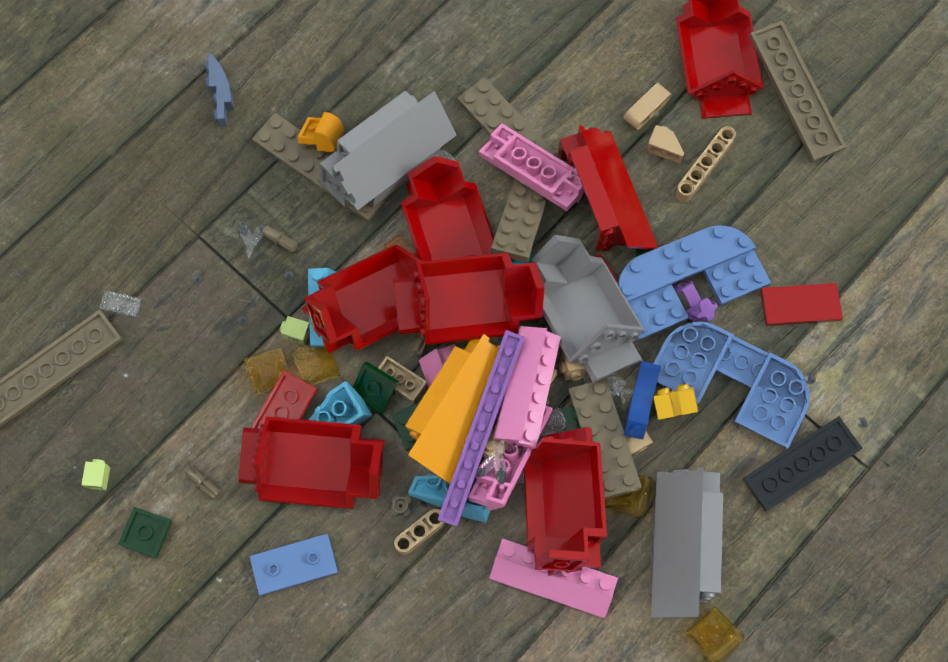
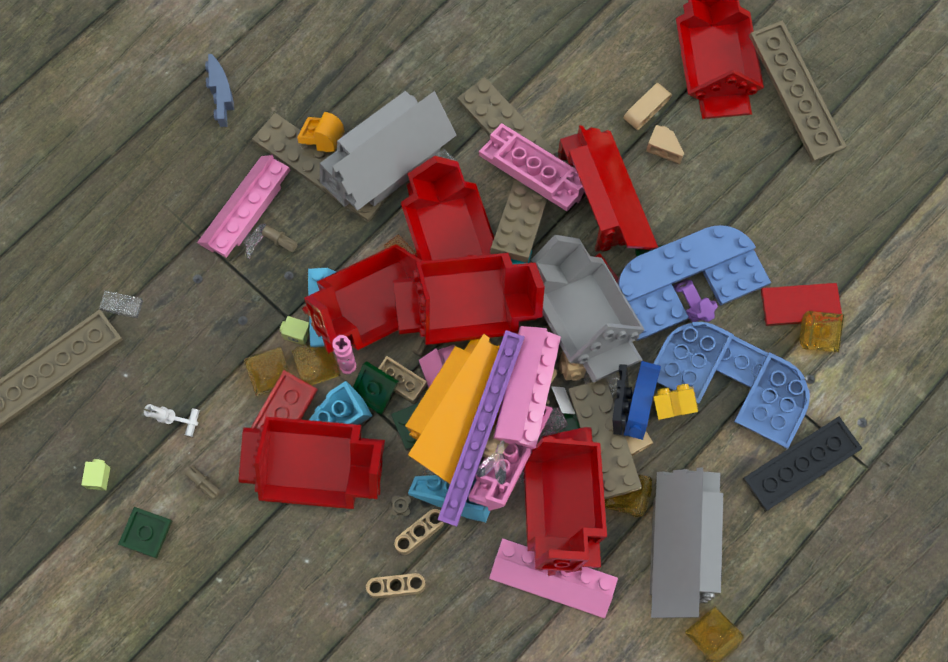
medium blue plate [250,534,338,596] -> none
tan beam [675,126,736,203] -> none
none -> white pin [144,404,200,437]
none -> bright pink slope [197,155,290,258]
none -> bright pink piece [332,335,356,375]
none -> tan beam [366,573,426,599]
none -> white sticker [552,386,575,414]
none -> black wing [612,364,632,435]
none -> clear yellow slope [800,311,844,352]

